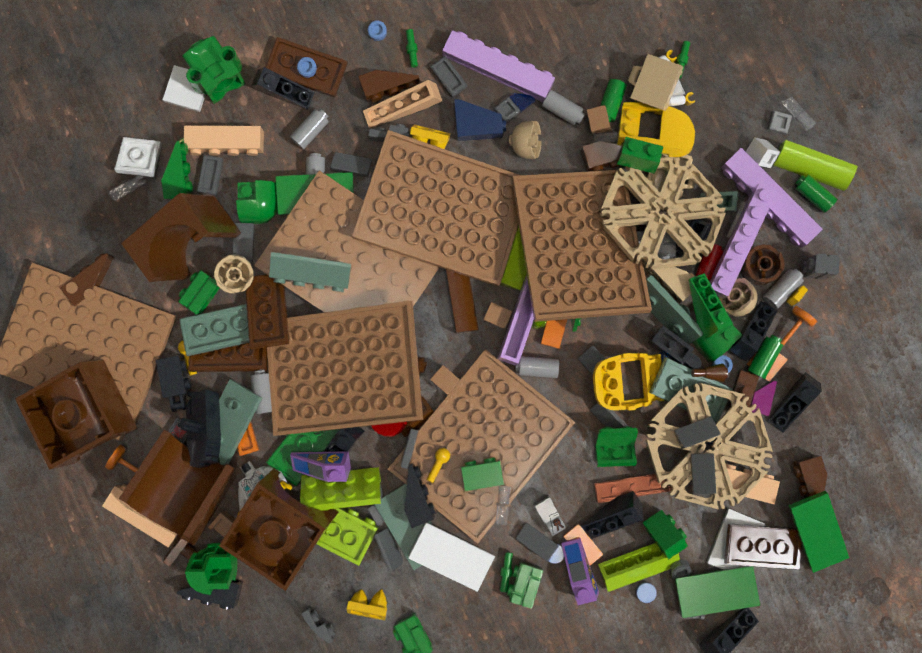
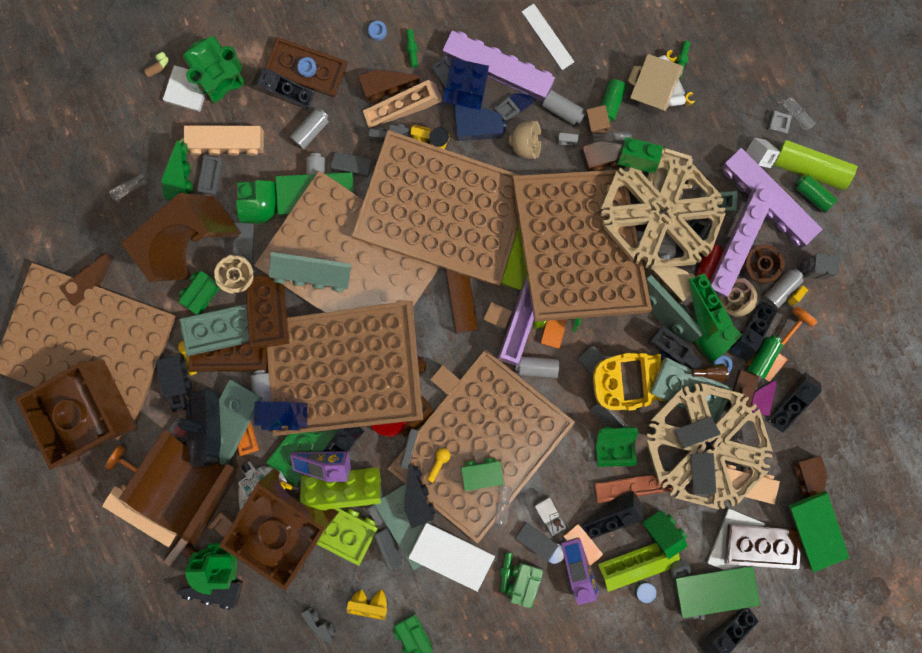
white tile [115,137,162,177] -> none
yellow slope [617,102,695,157] -> none
none -> arm [144,52,168,78]
none -> clear blue slope [254,402,308,431]
none -> black tile [429,127,449,147]
none -> clear blue brick [443,58,489,110]
none -> white sticker [522,4,574,70]
none -> light grey tile [557,133,578,146]

